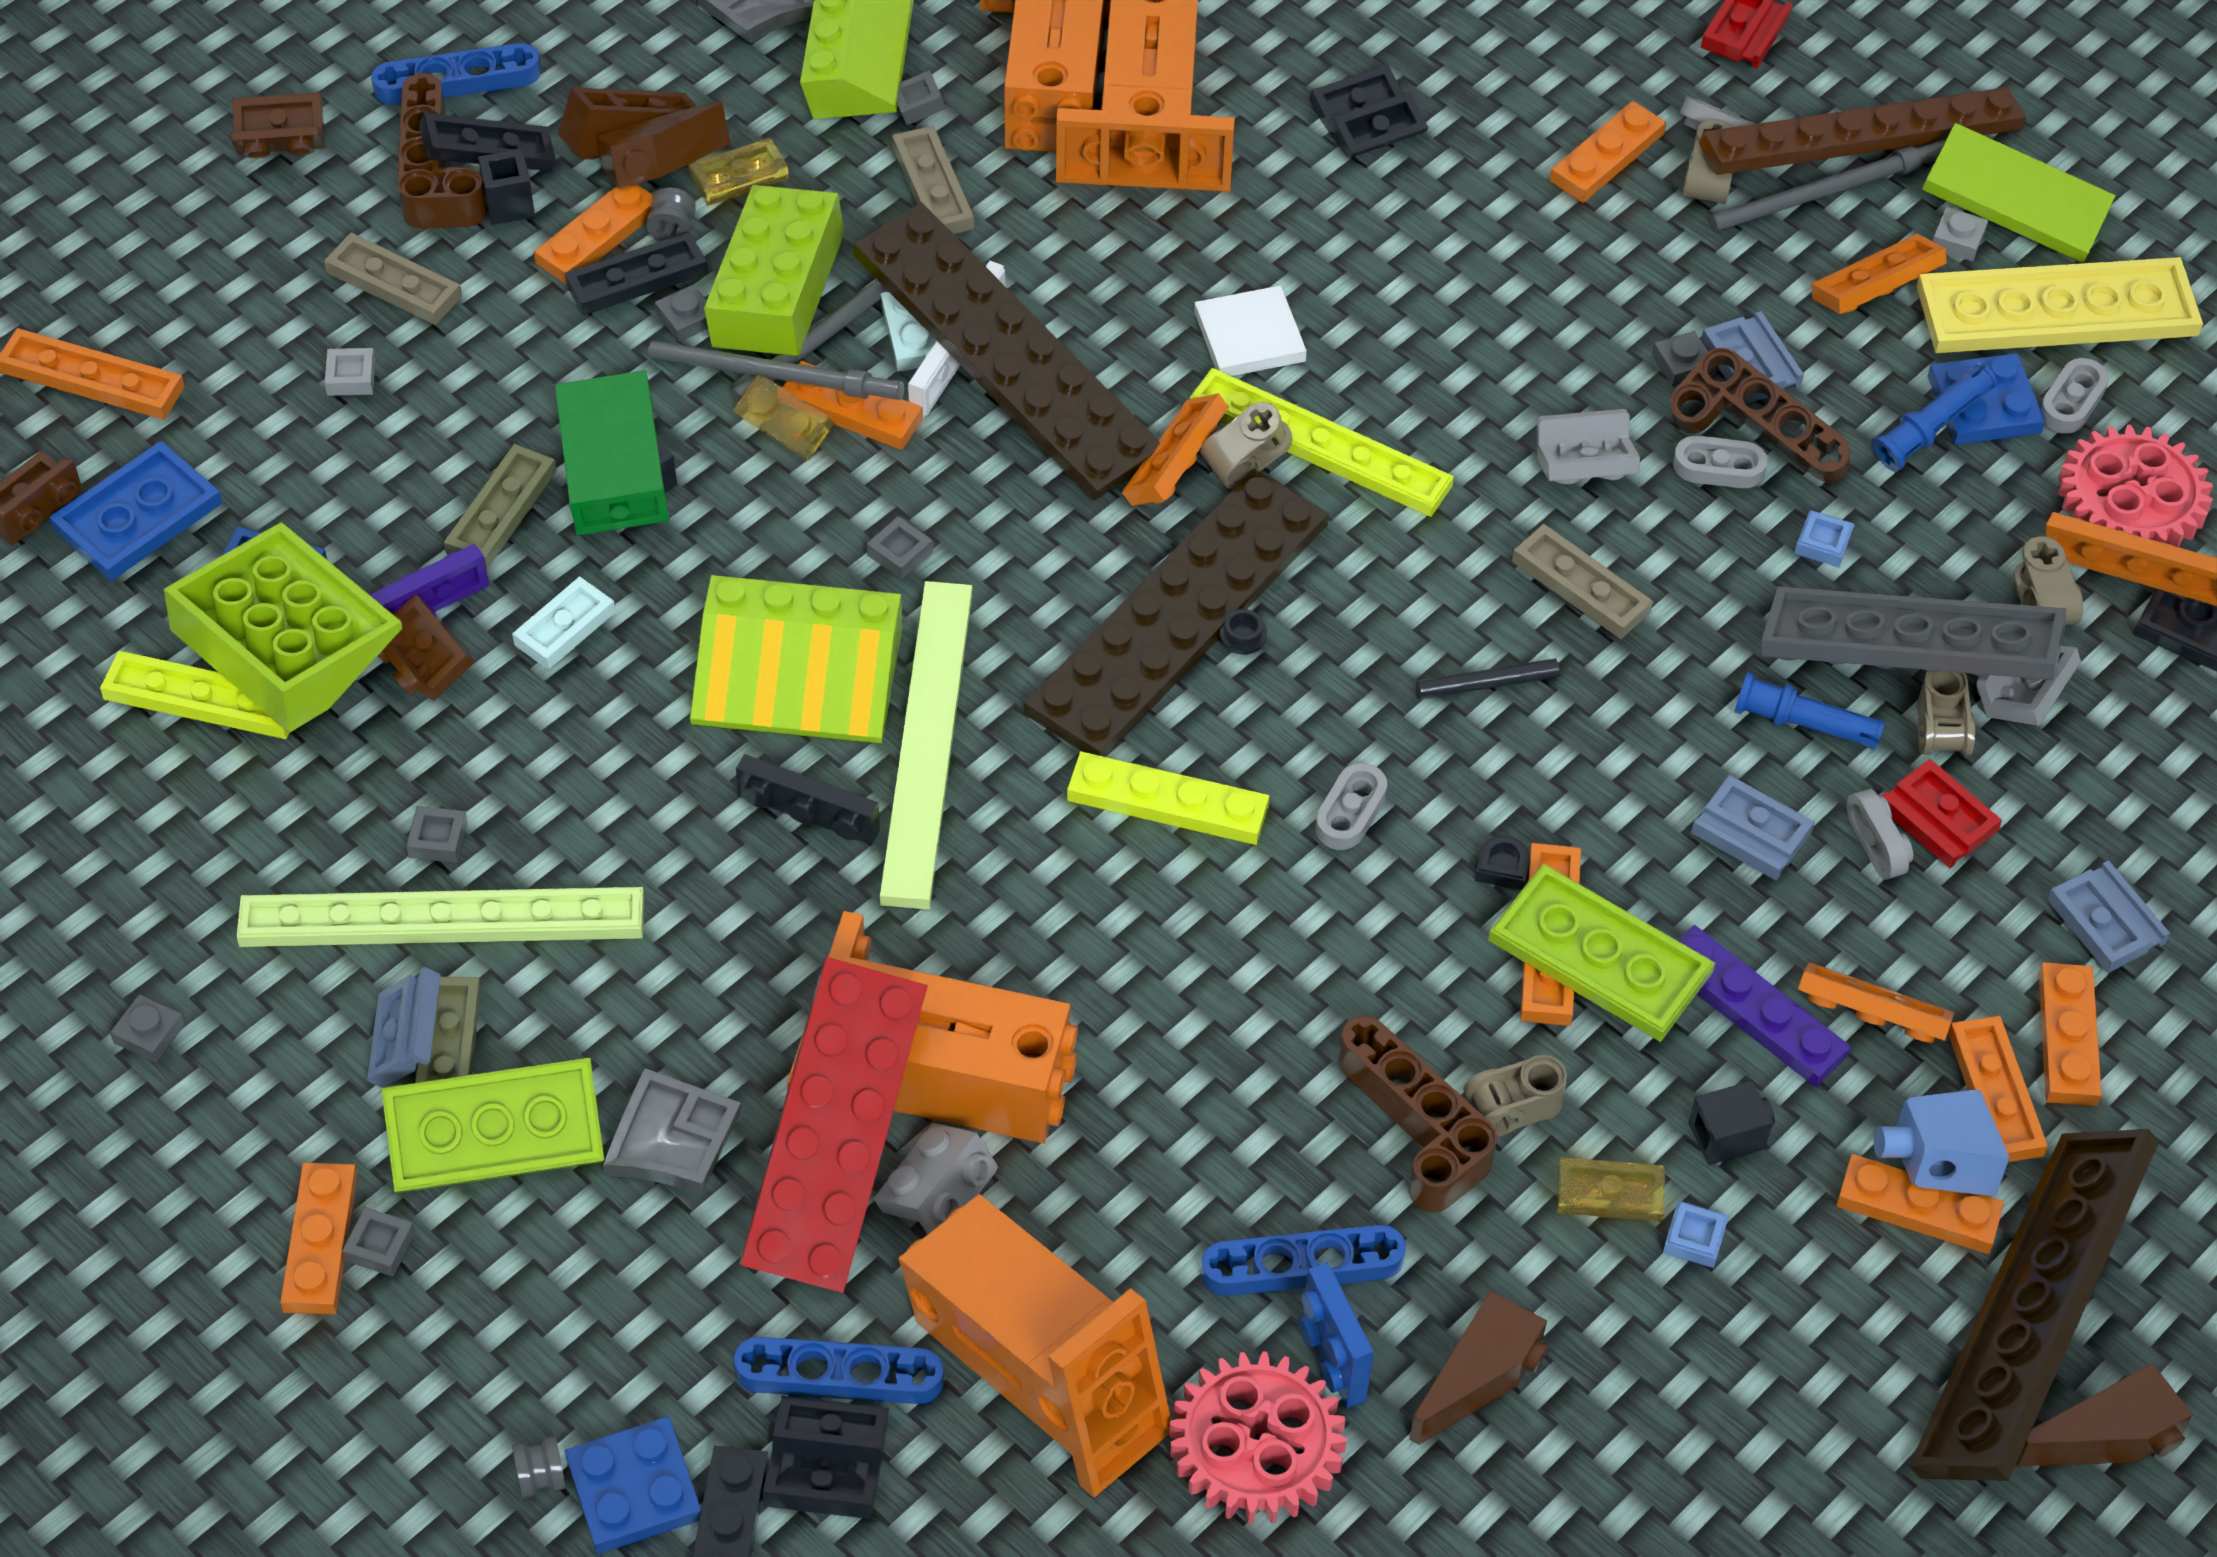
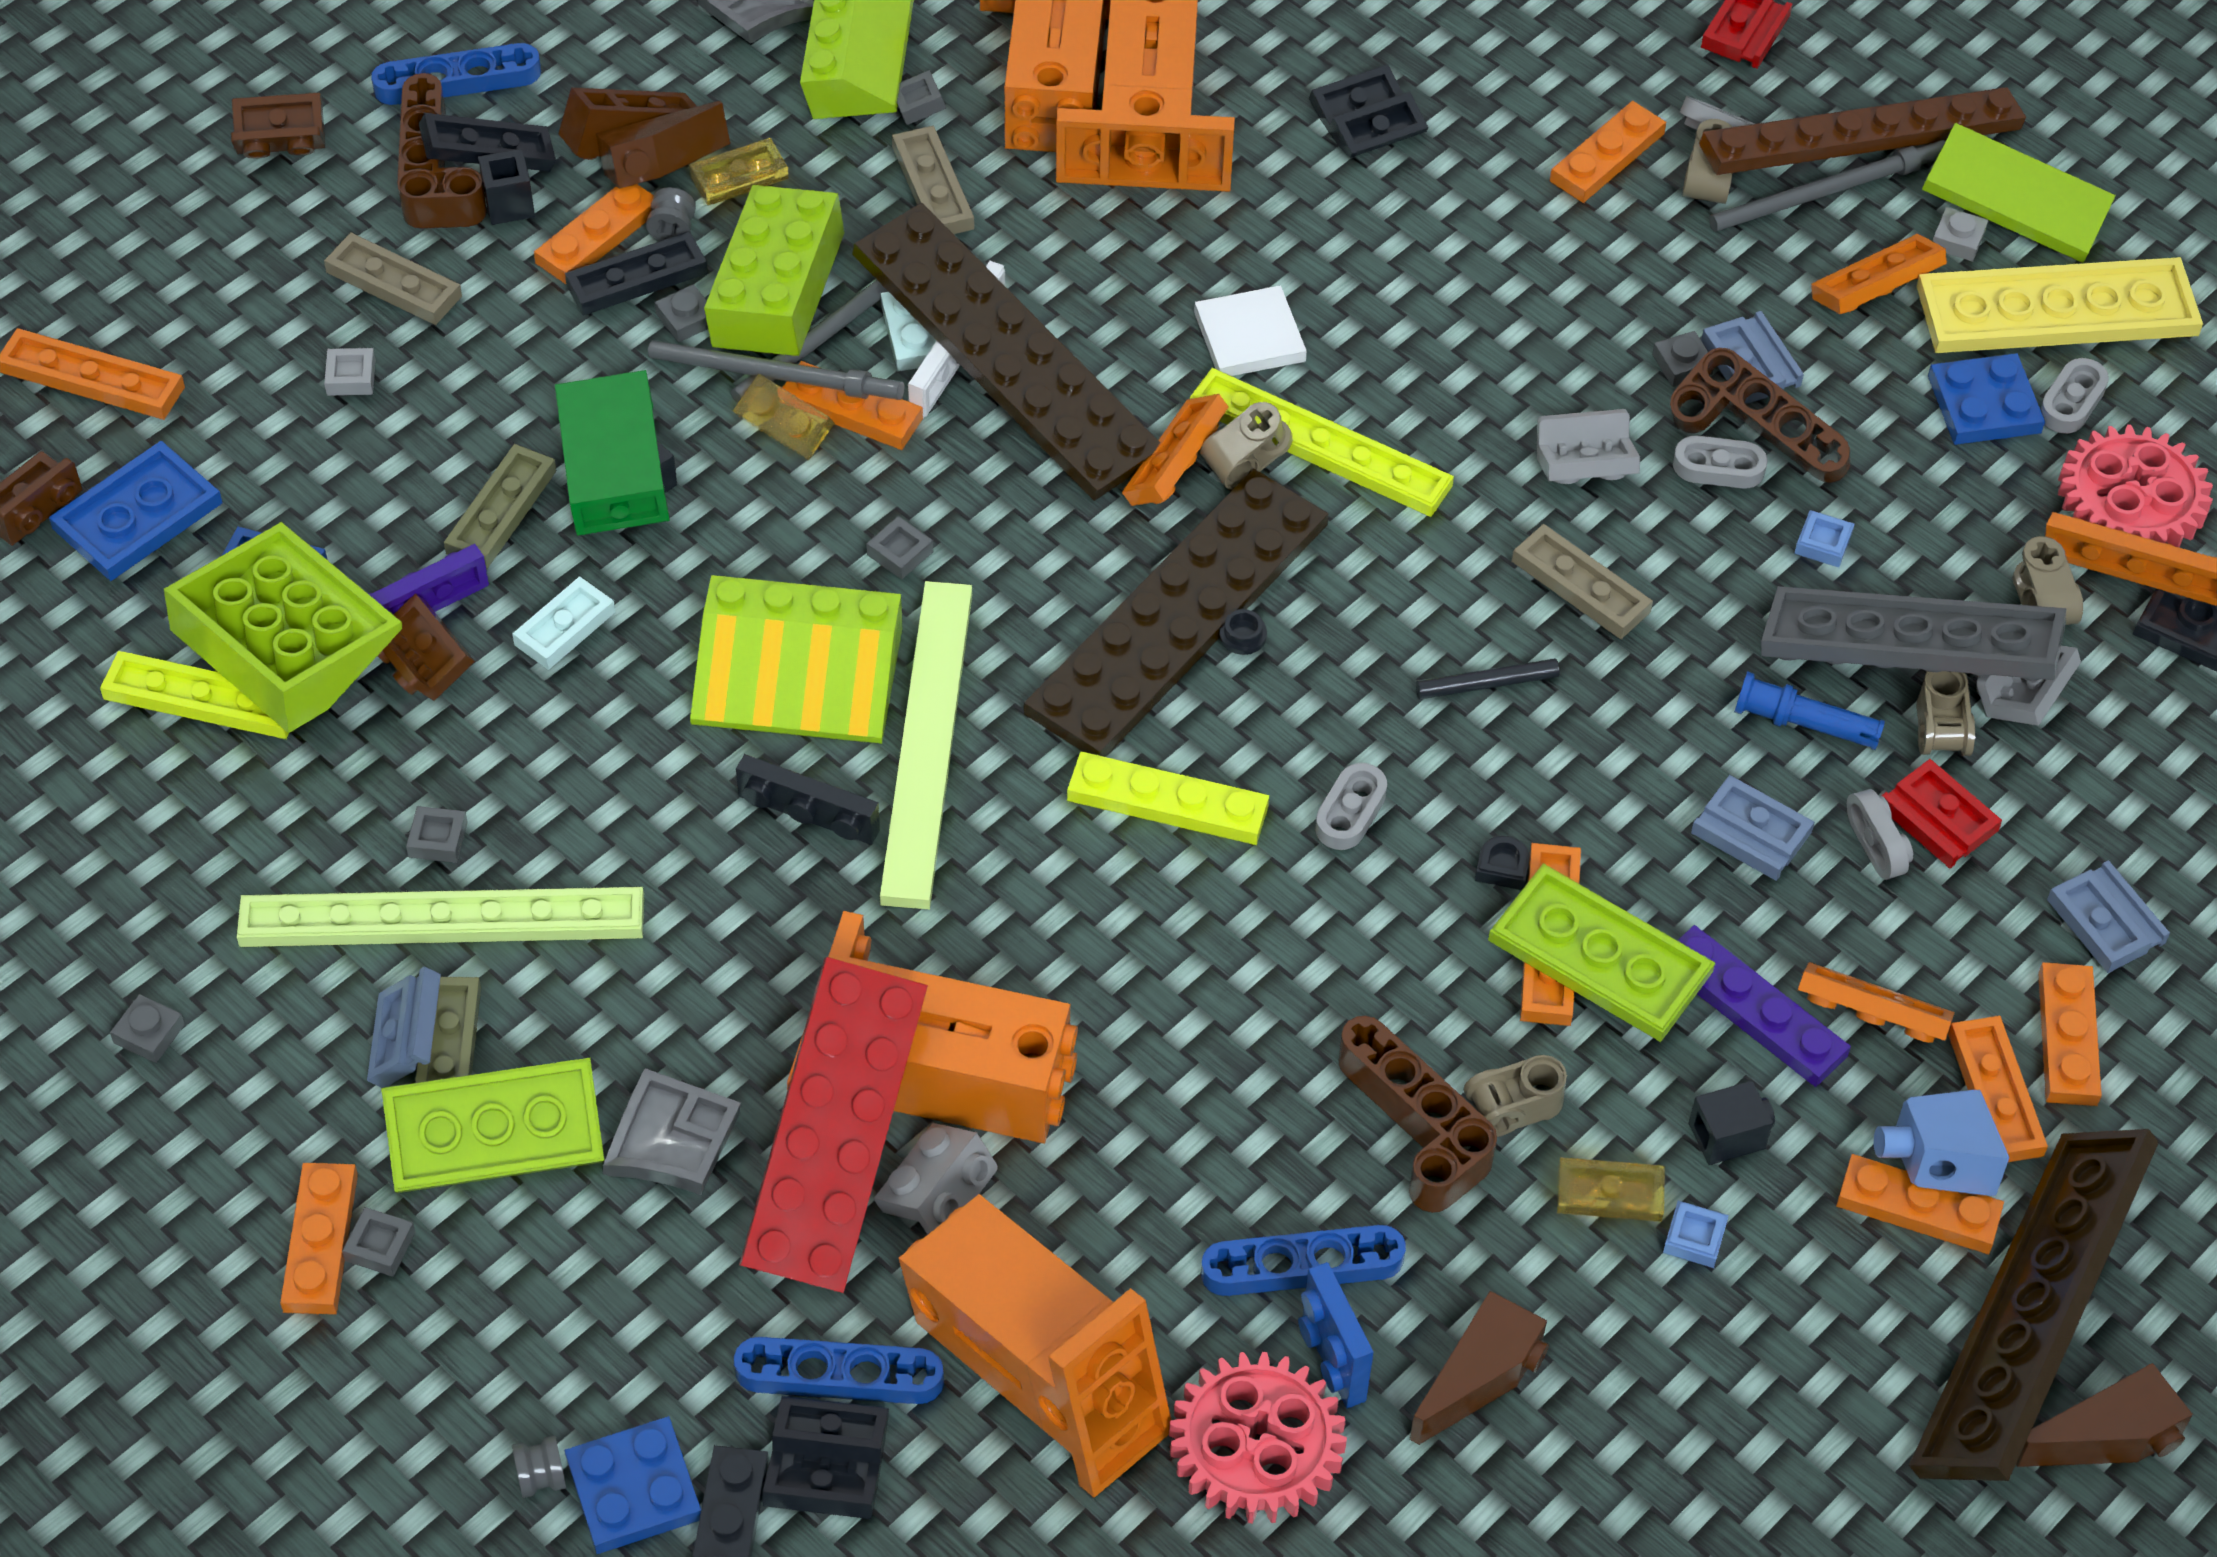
blue pin [1871,362,1998,472] -> none

